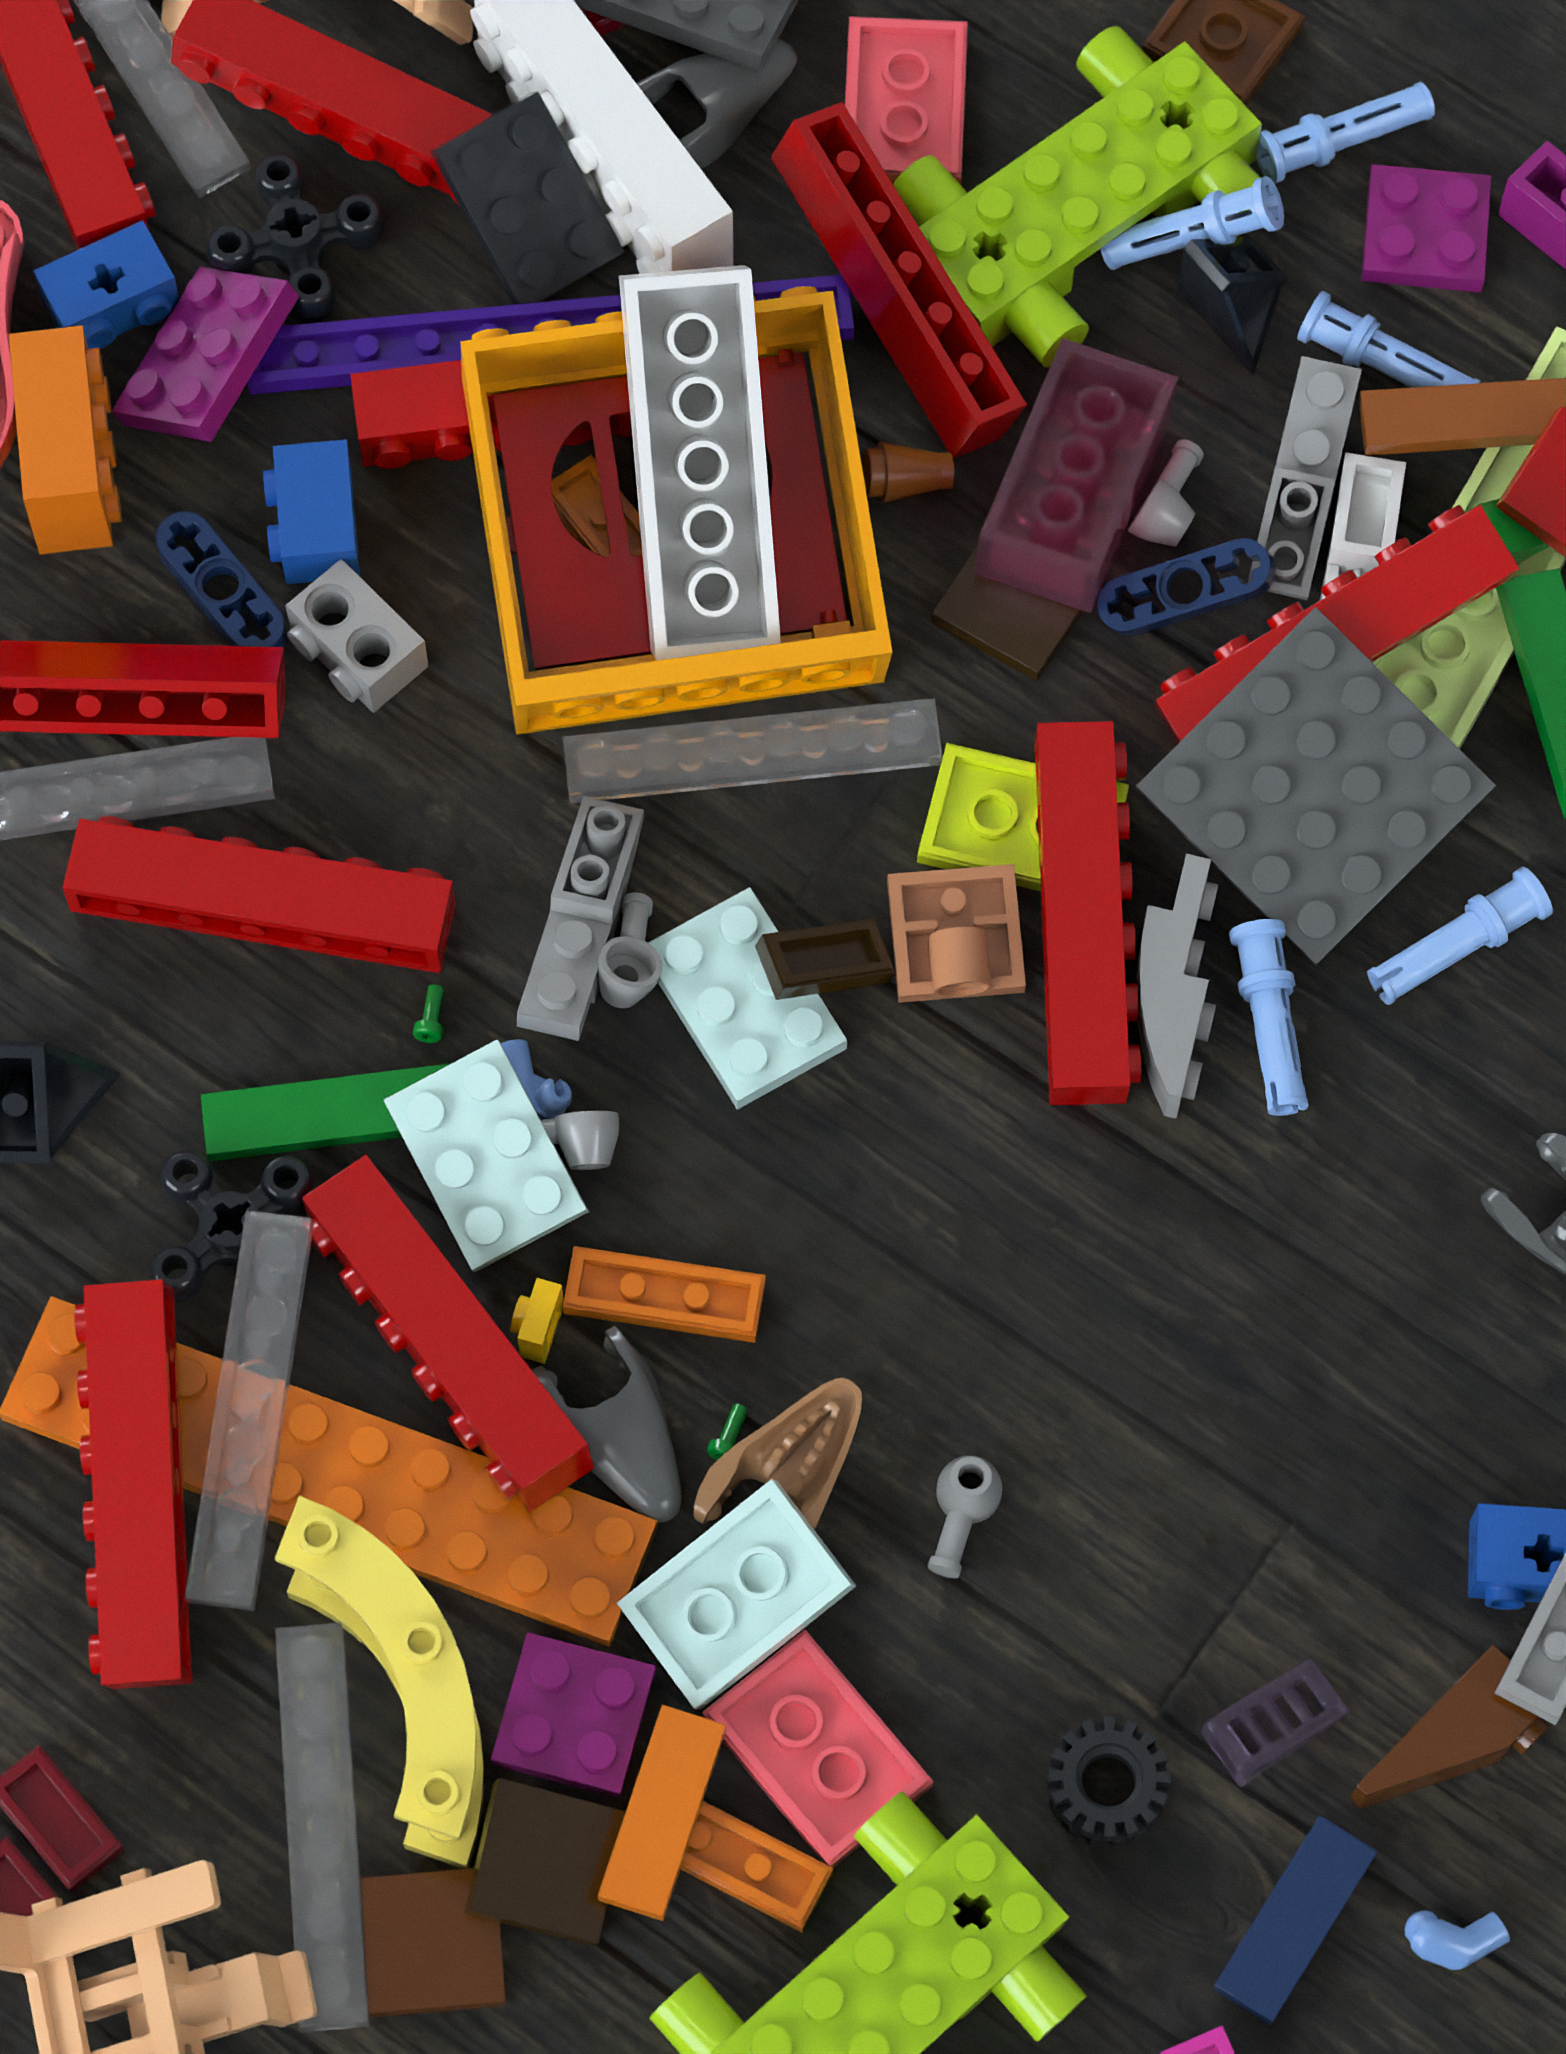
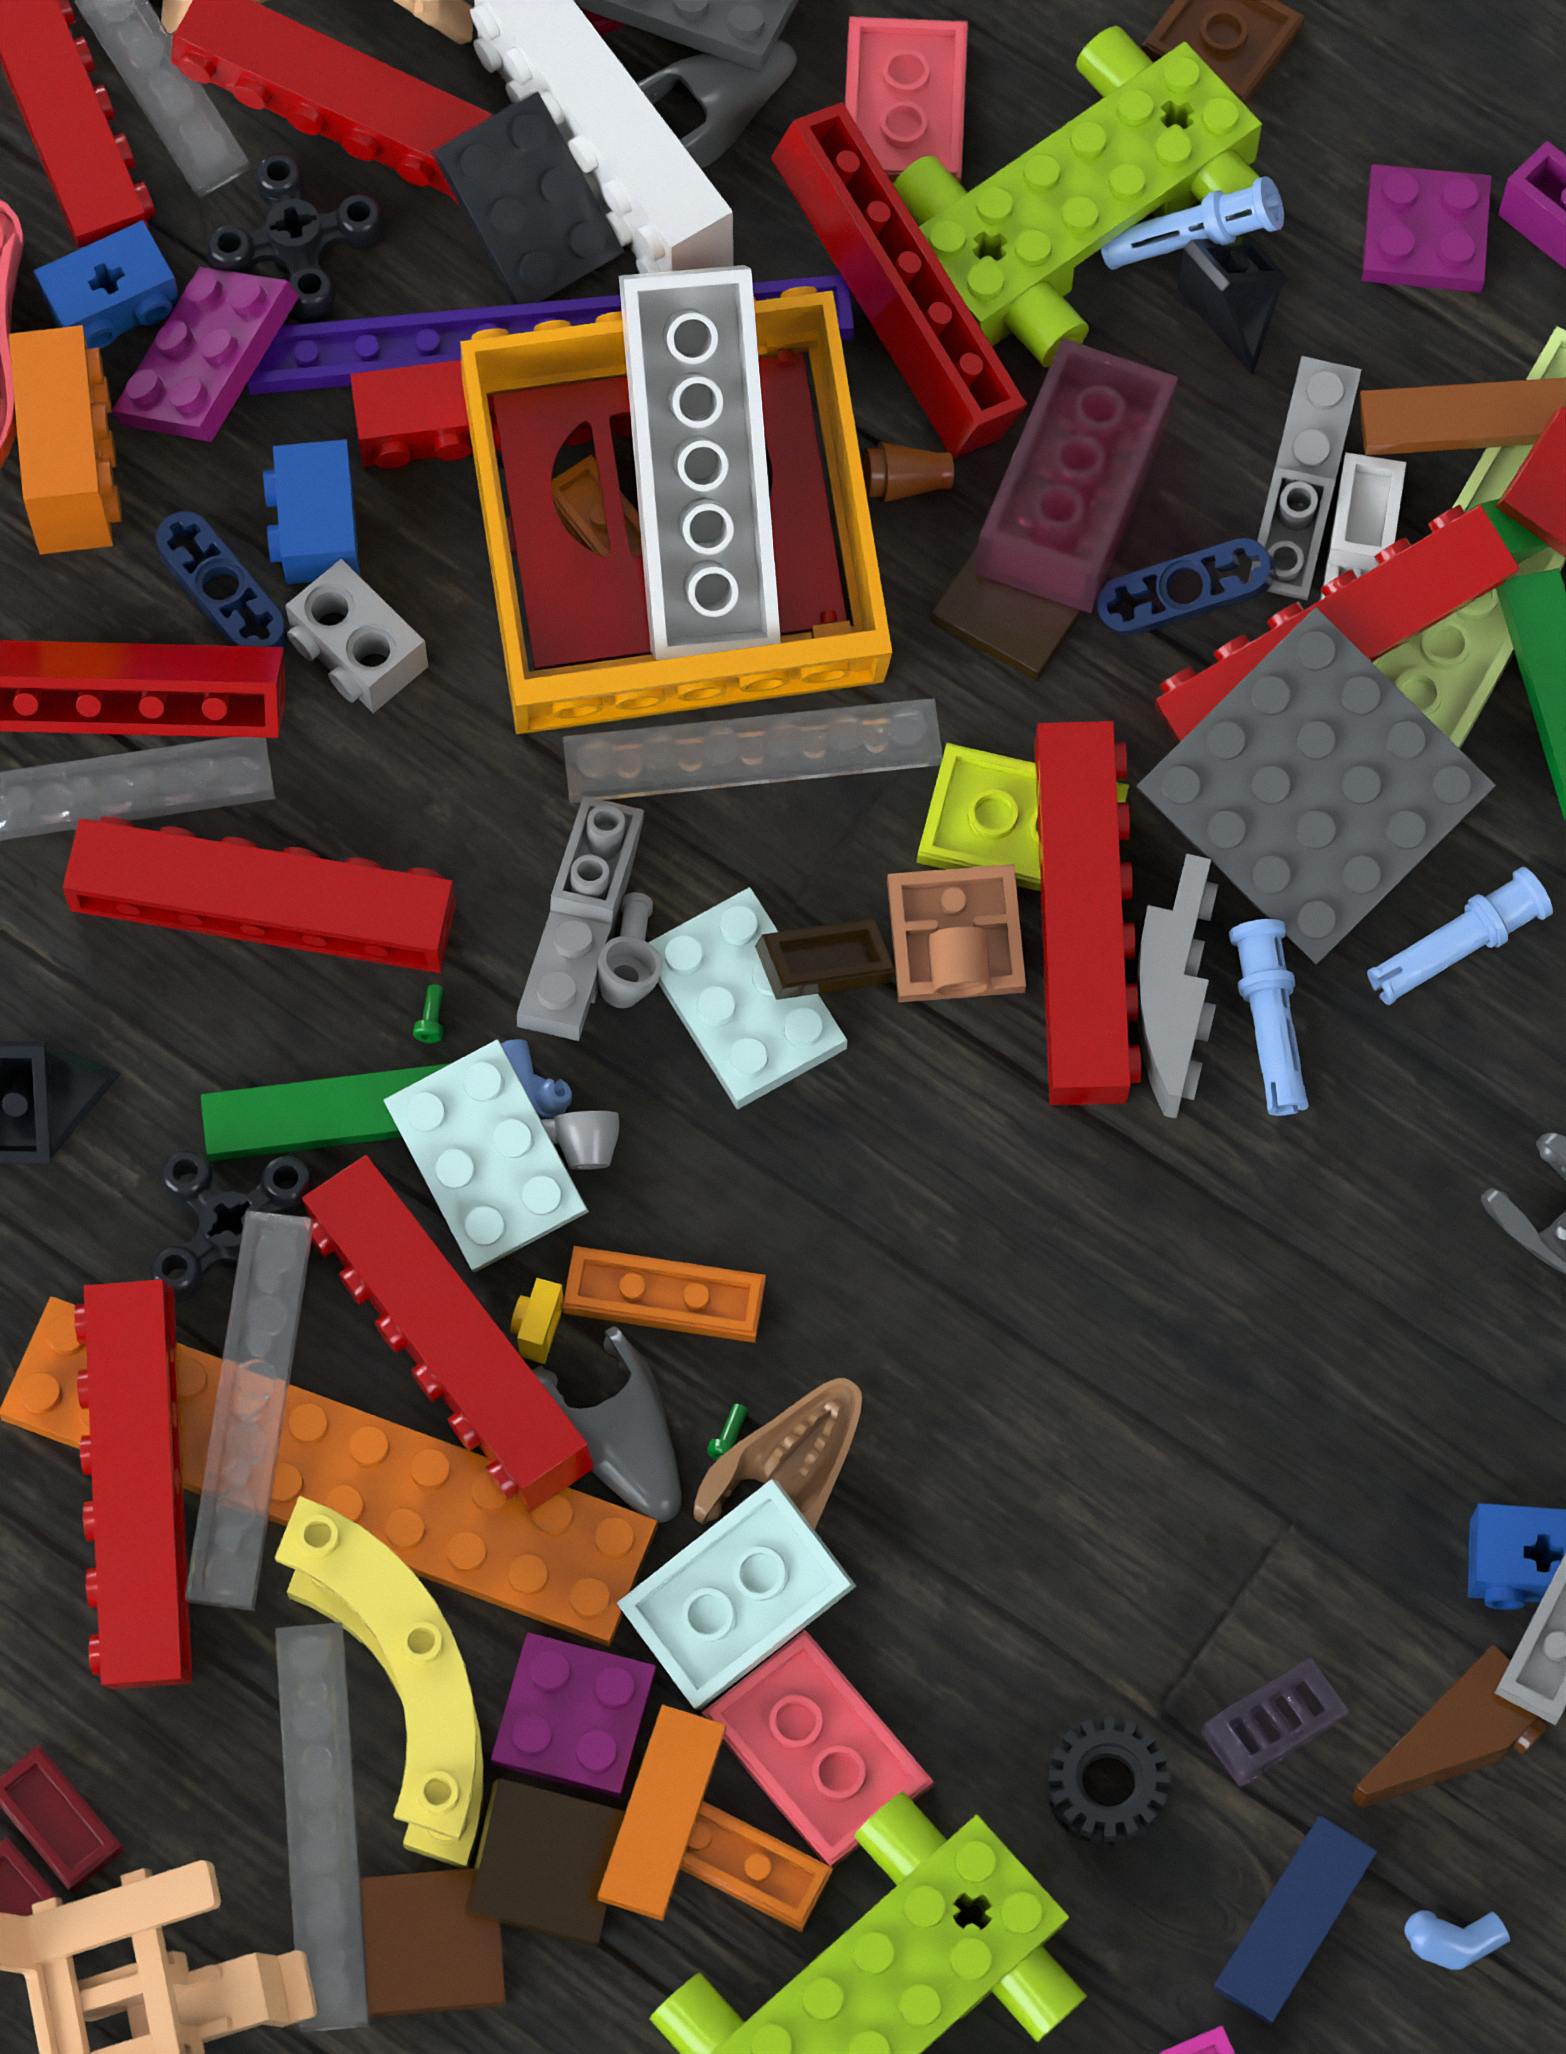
light grey bar [928,1455,1002,1578] -> none
light grey bar [1128,440,1204,547] -> none
light blue pin [1256,82,1435,184] -> none
light blue pin [1297,291,1480,388] -> none

